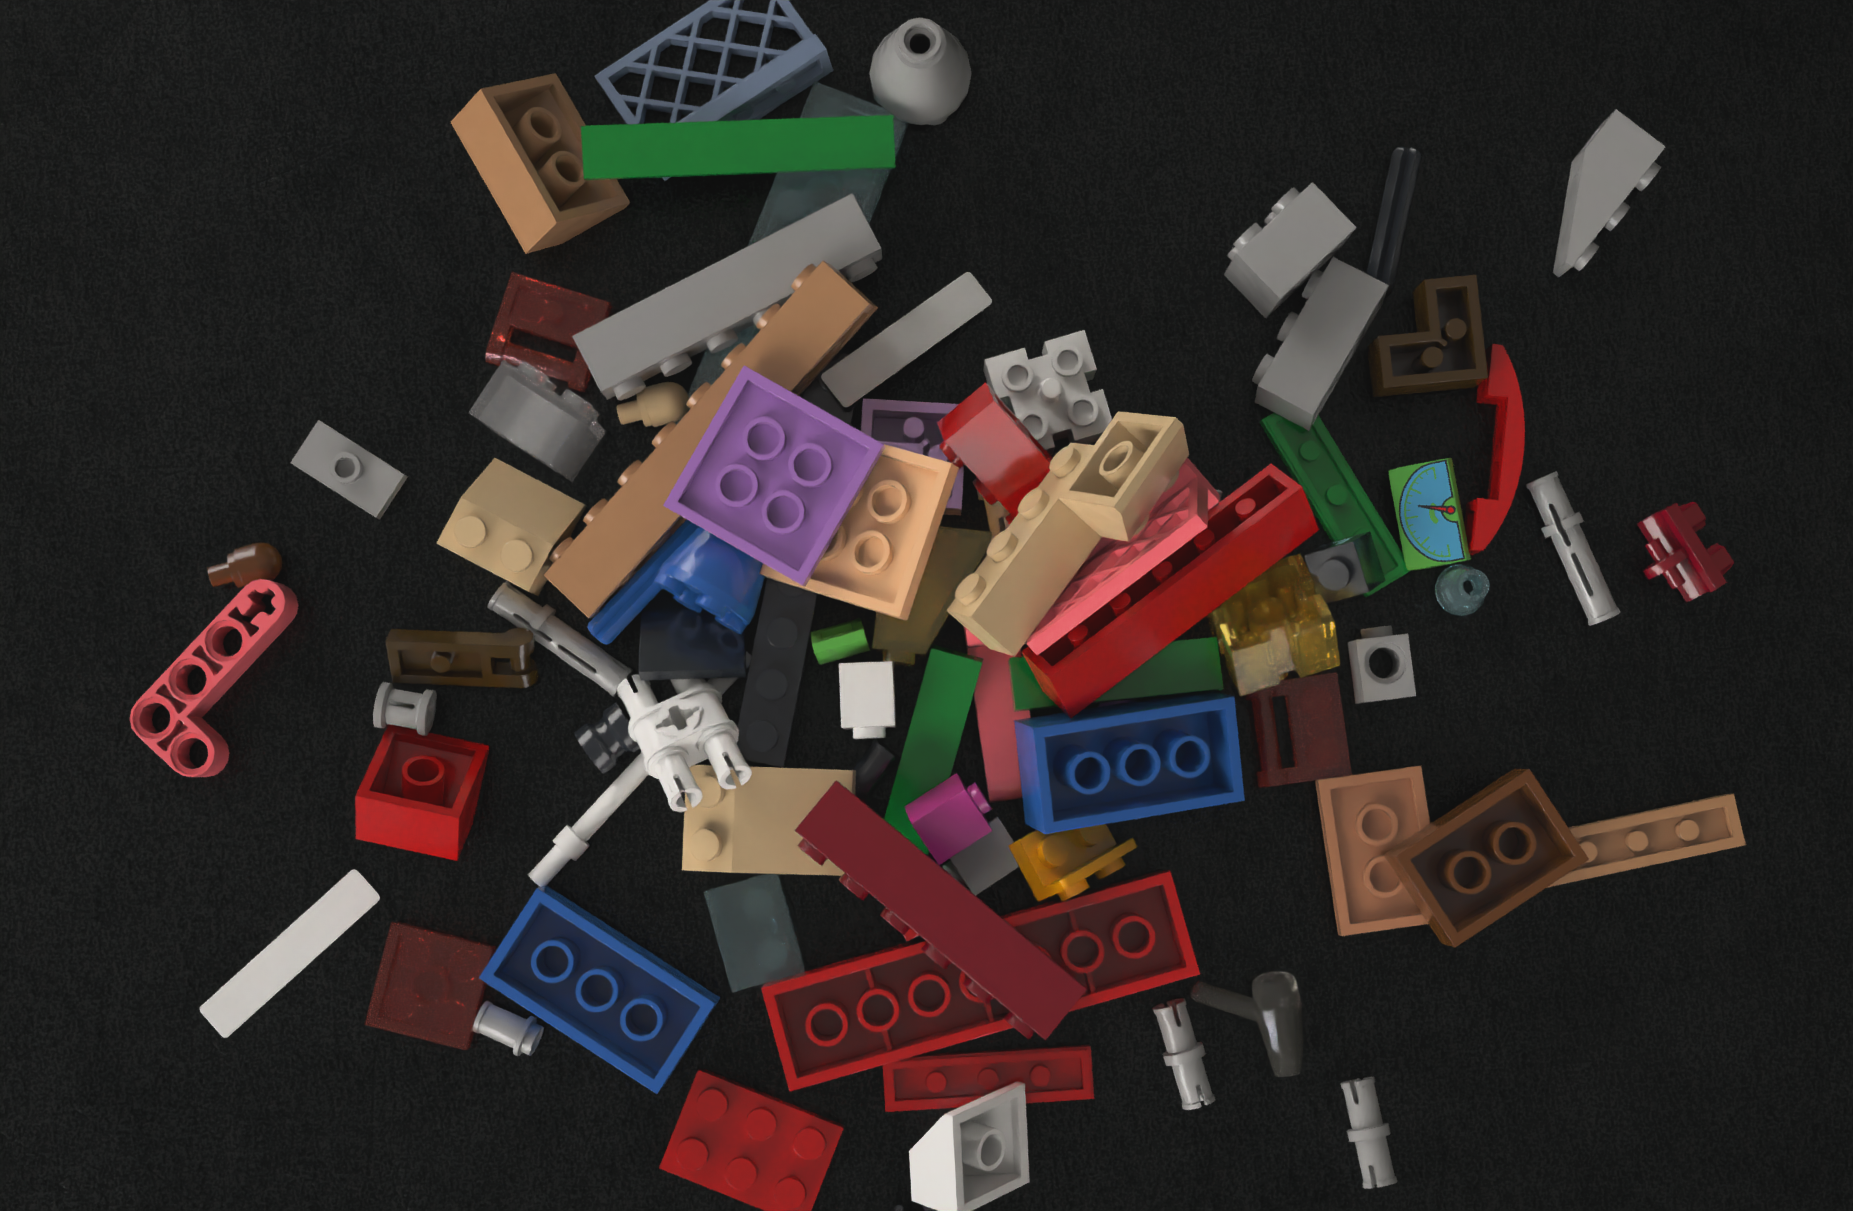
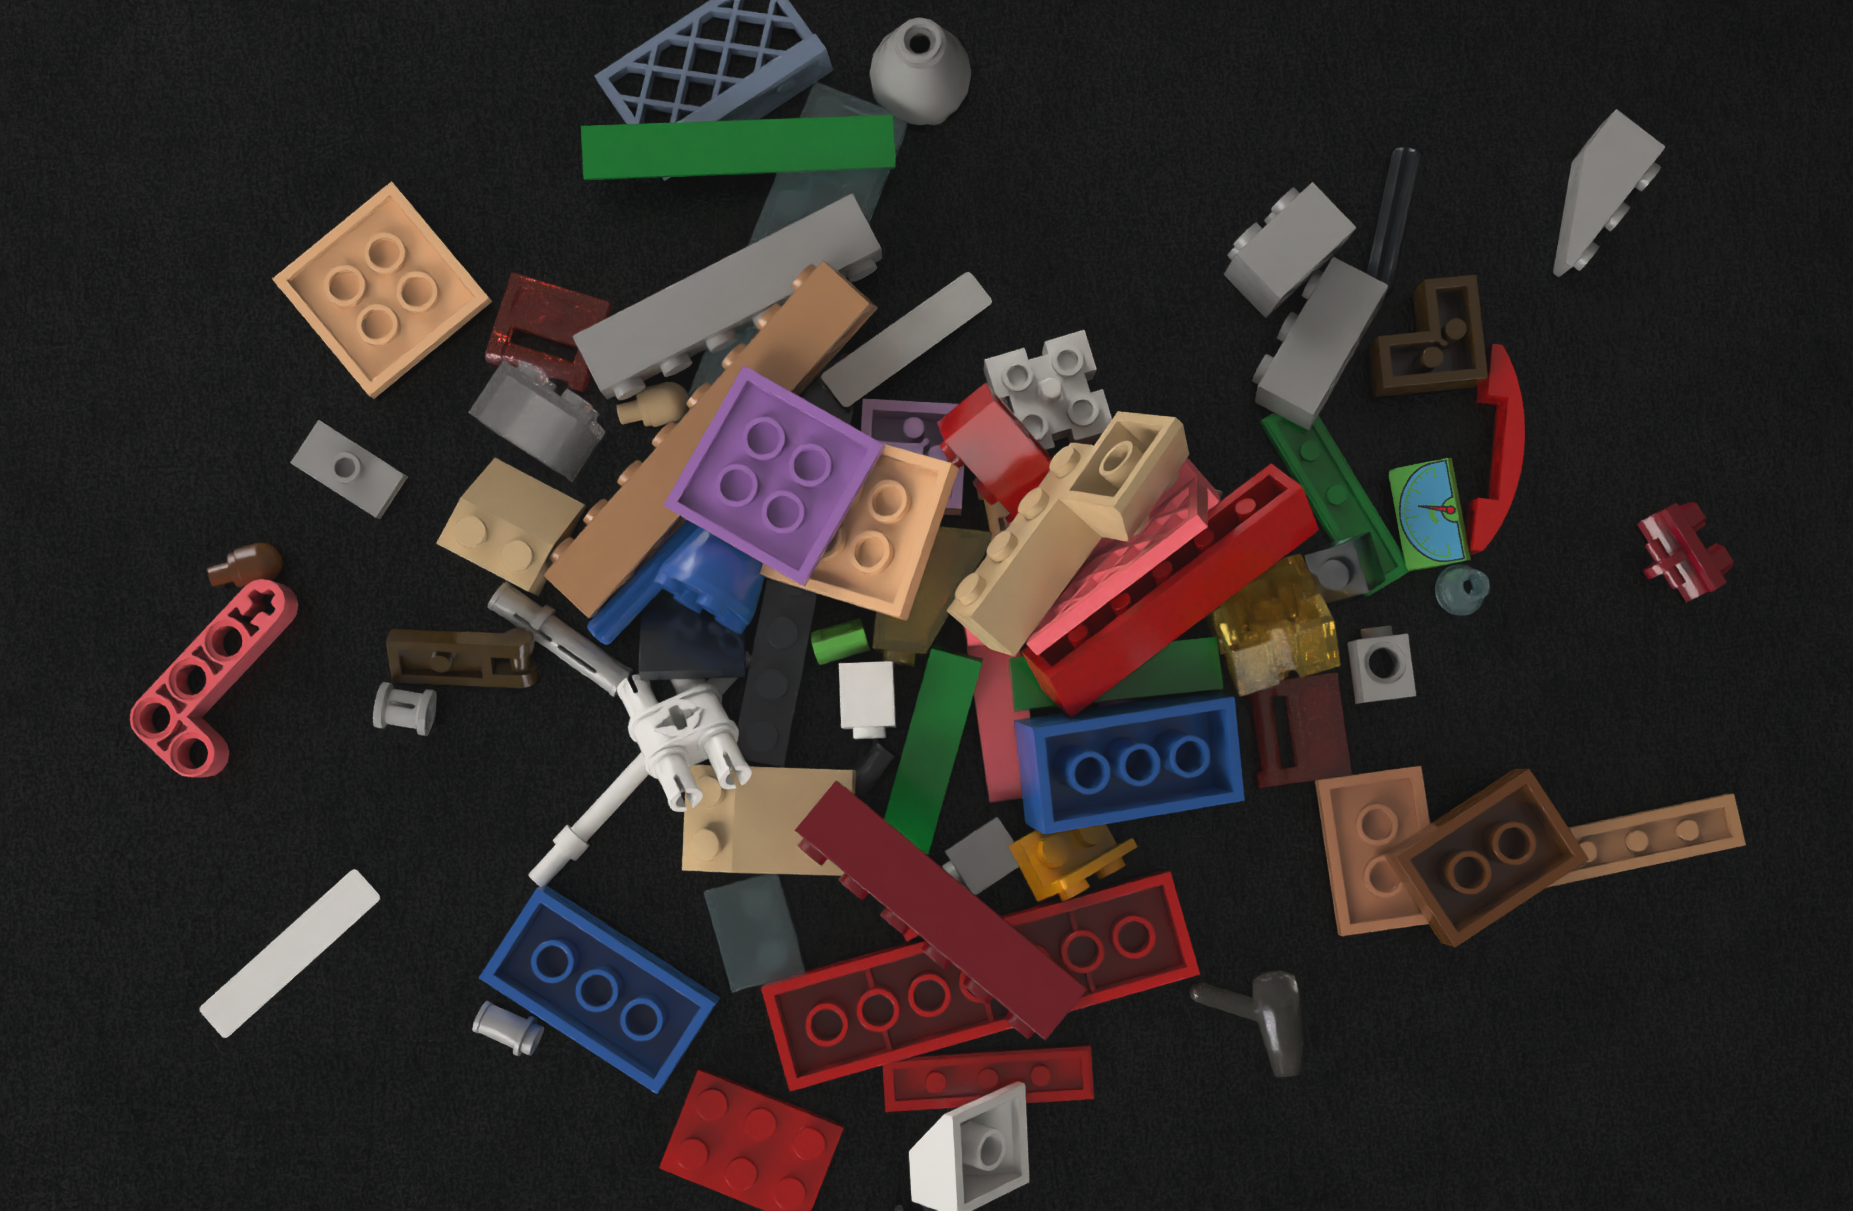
red slope [355,724,489,861] -> none
clear red plate [365,921,496,1050] -> none
medium nougat slope [451,73,630,254] -> none
black wheel [574,702,640,774] -> none
dark pink brick [904,773,992,865] -> none
light grey pin [1153,998,1215,1110] -> none
light grey pin [1340,1077,1397,1189] -> none
light grey pin [1526,471,1620,626] -> none
none -> light nougat plate [273,181,492,399]

